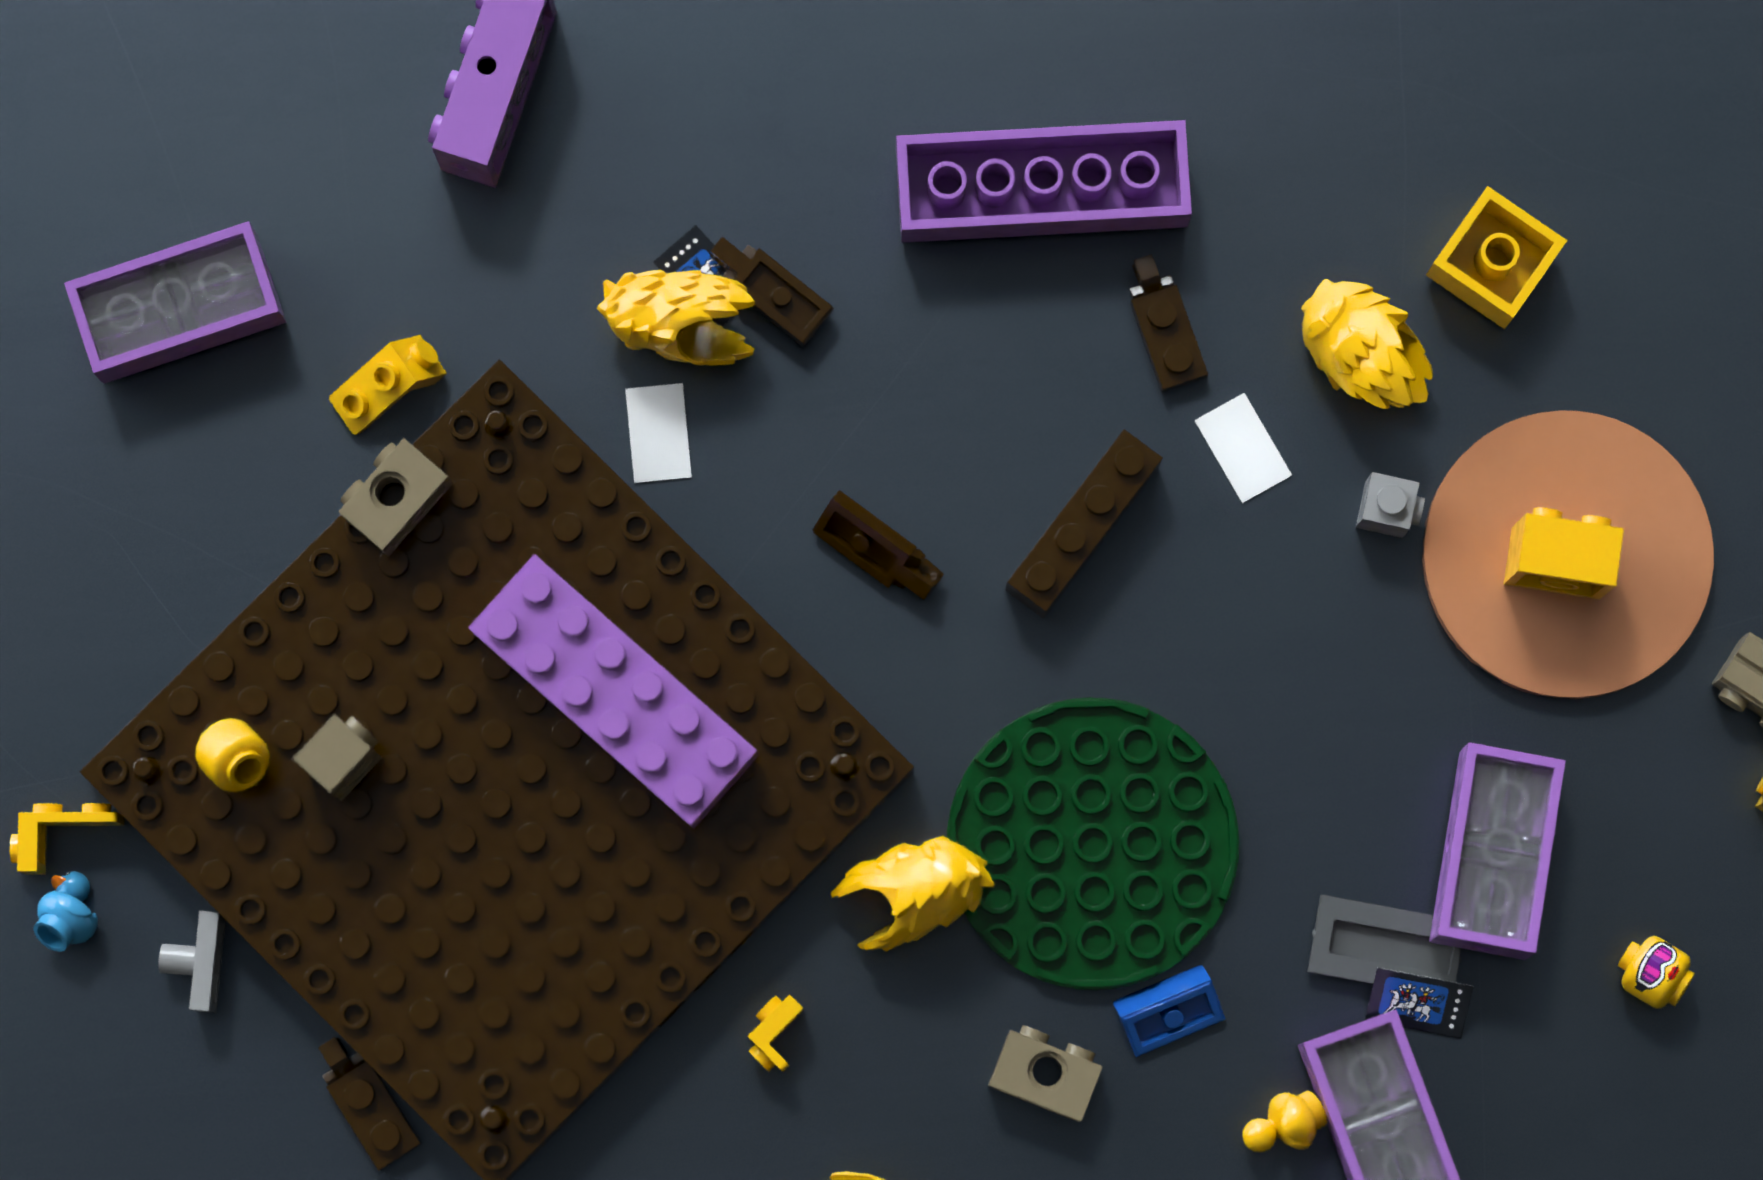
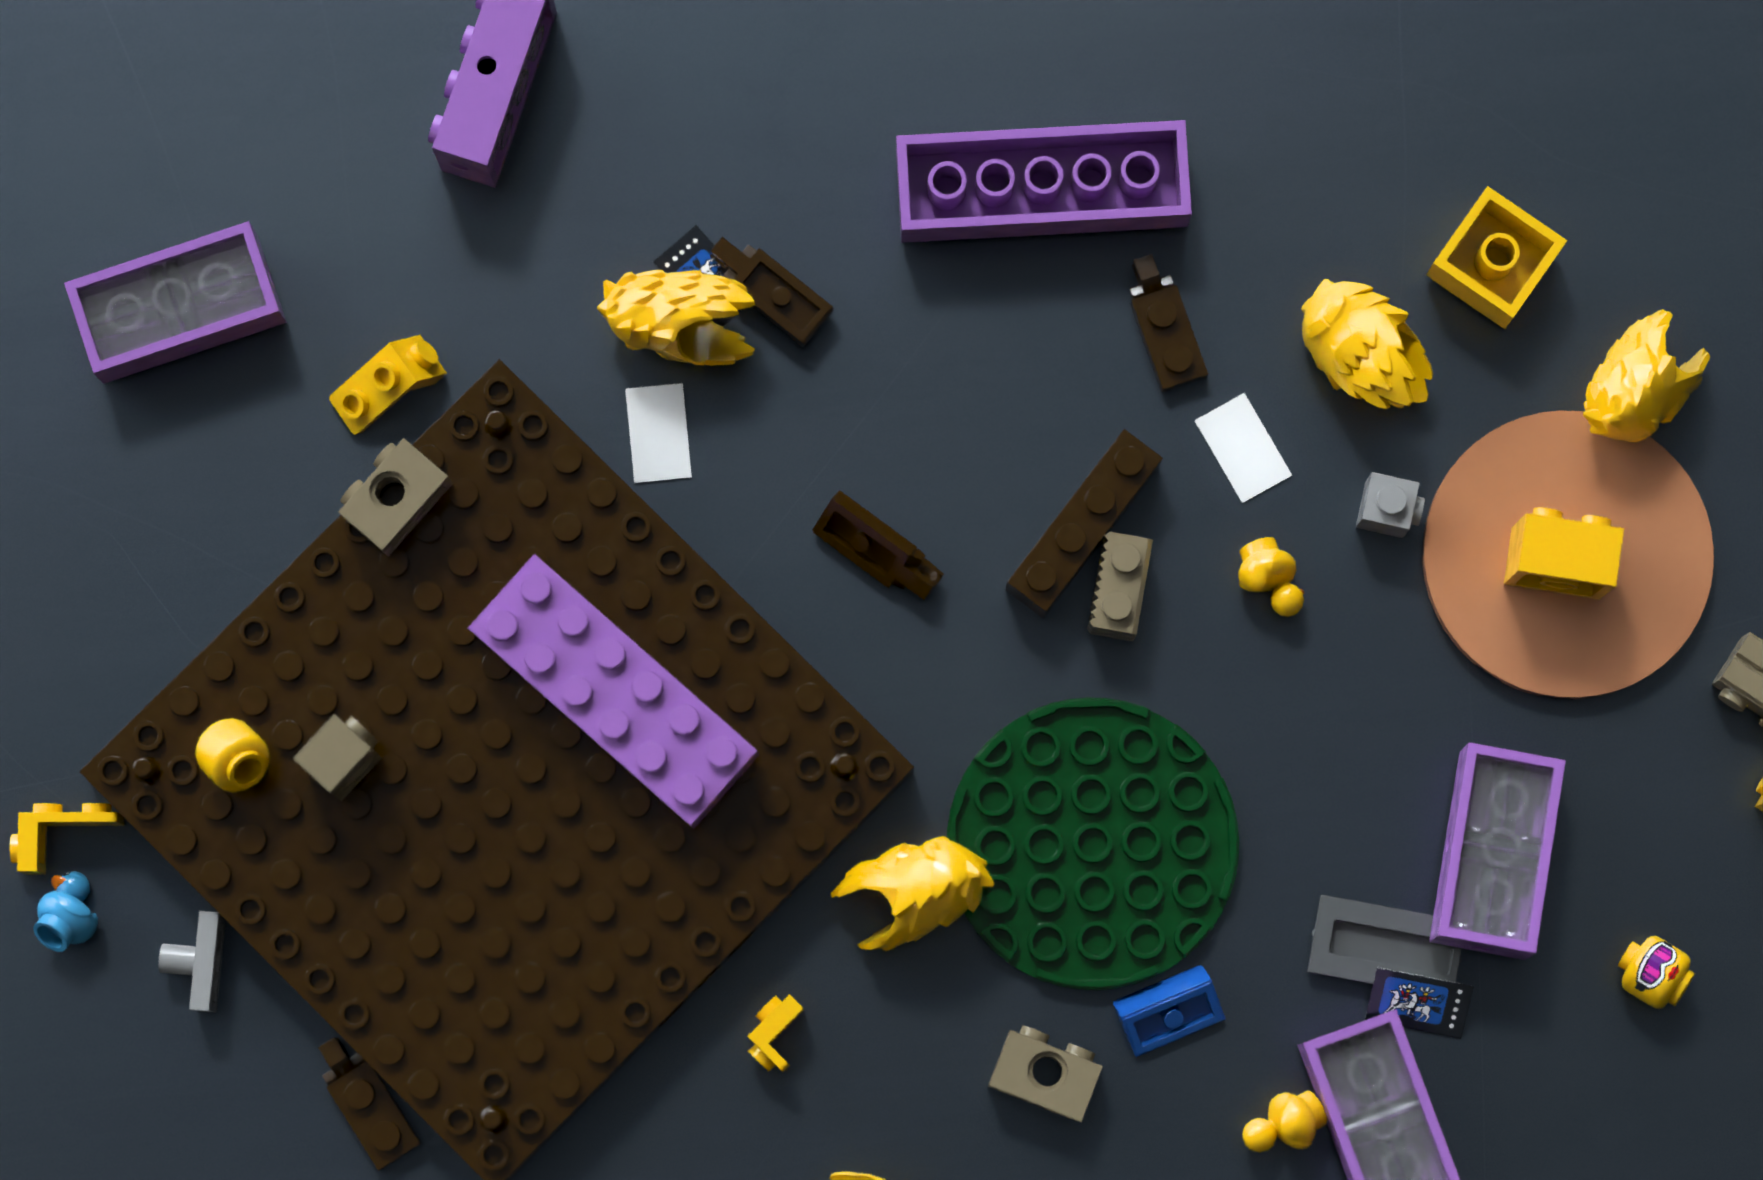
none -> dark tan brick [1086,532,1153,641]
none -> yellow animal [1238,537,1305,617]
none -> yellow head [1583,309,1711,442]

